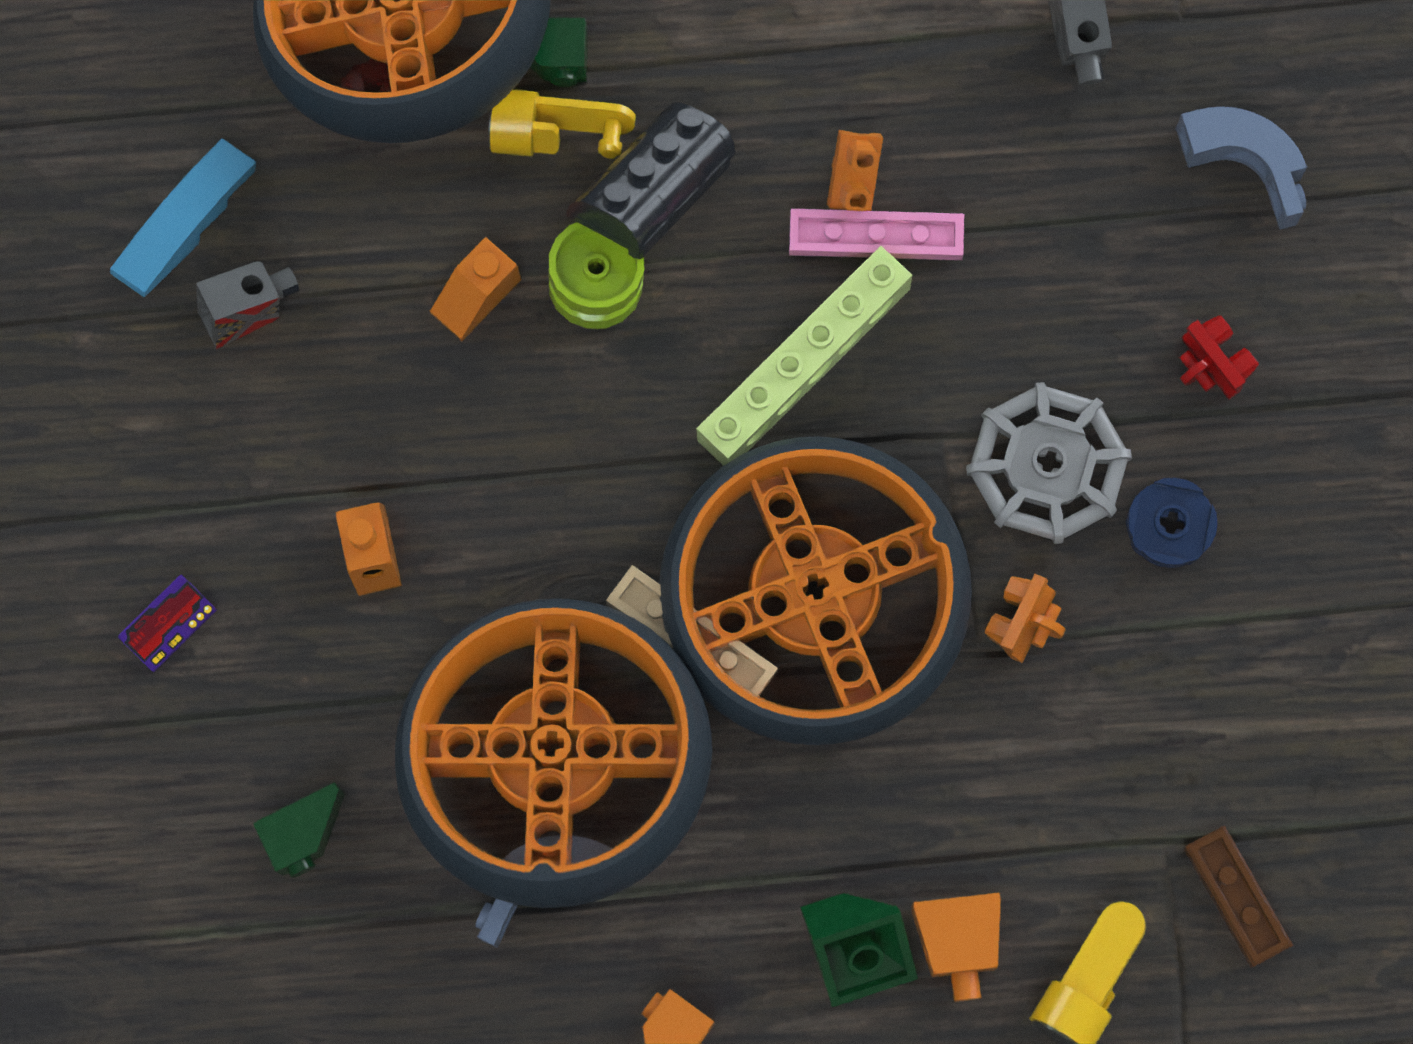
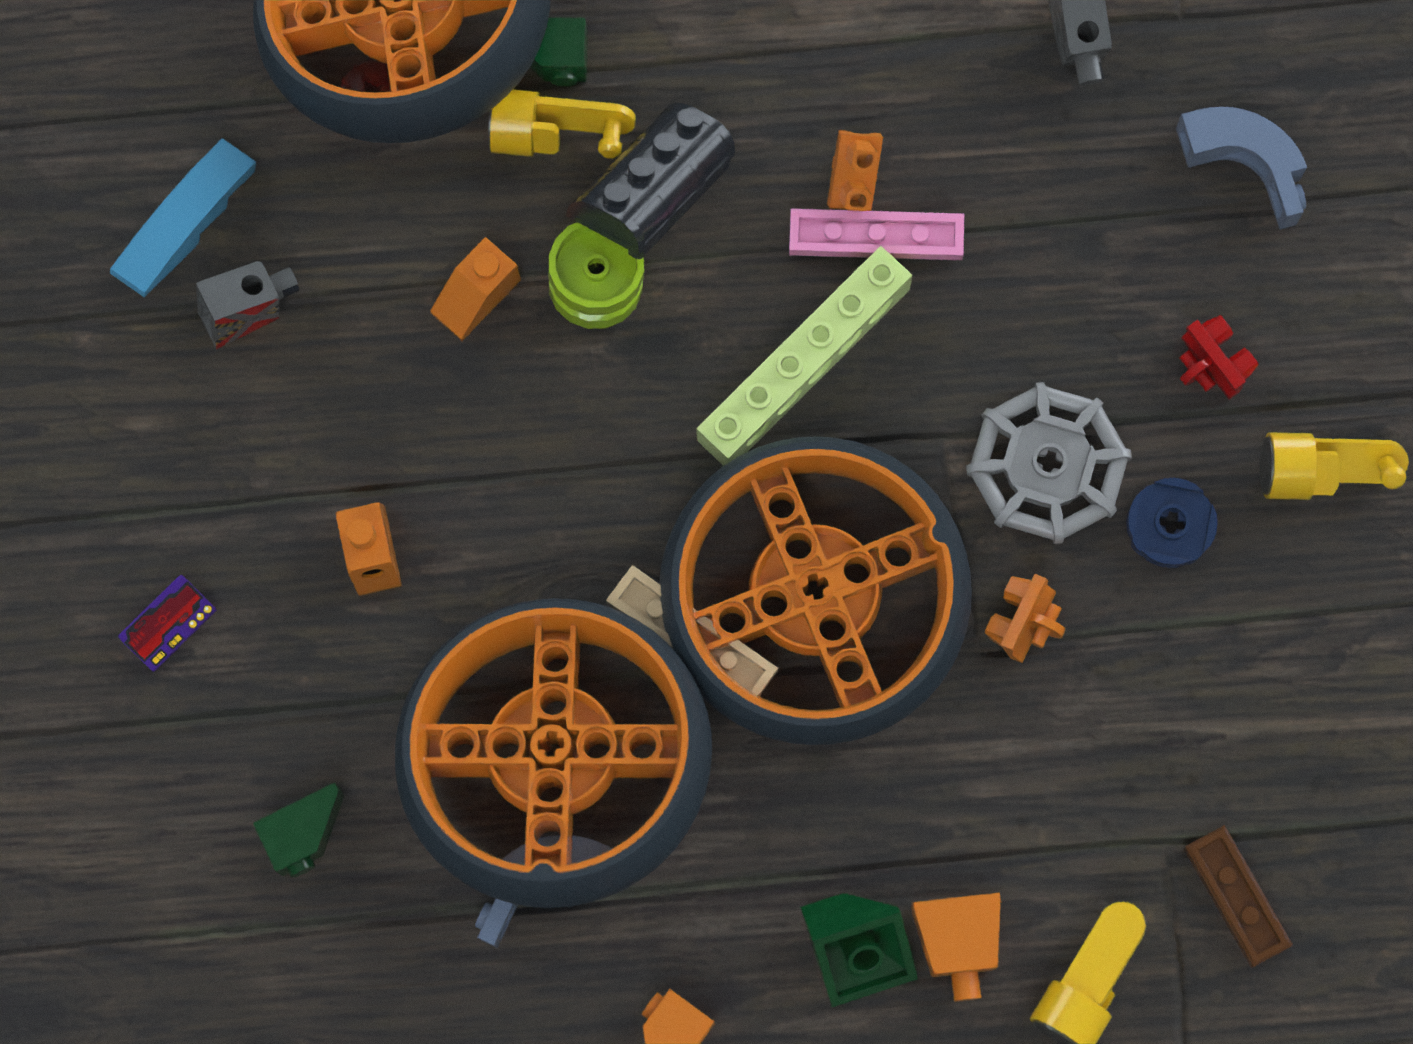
none -> yellow piece [1260,432,1409,500]

